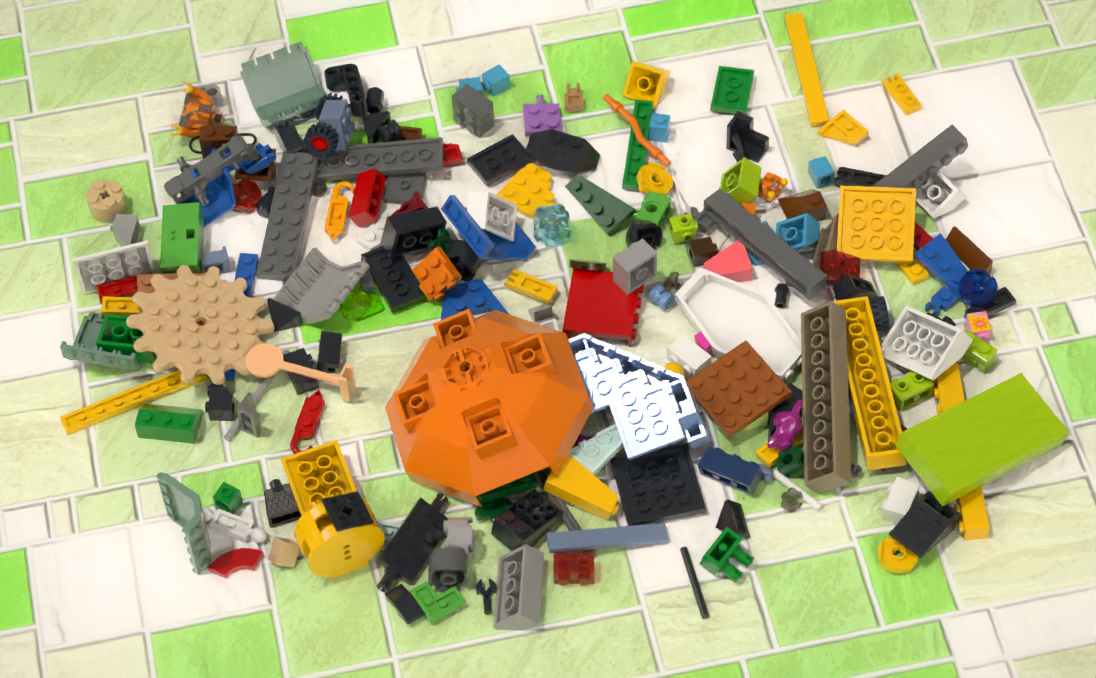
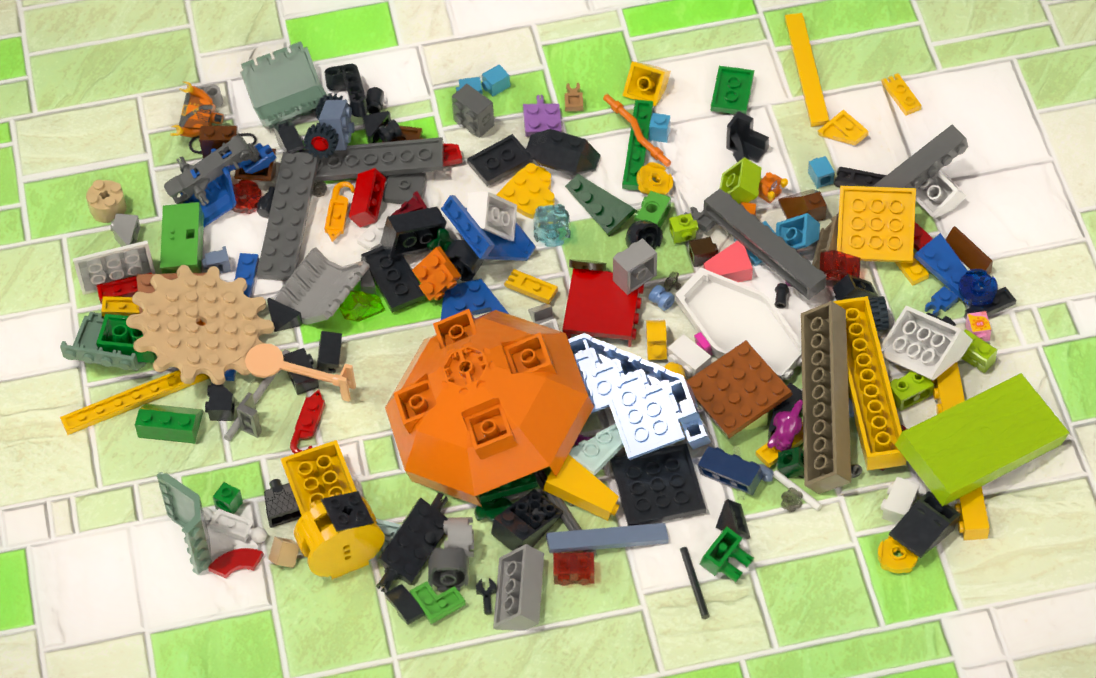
none -> yellow brick [646,320,667,360]

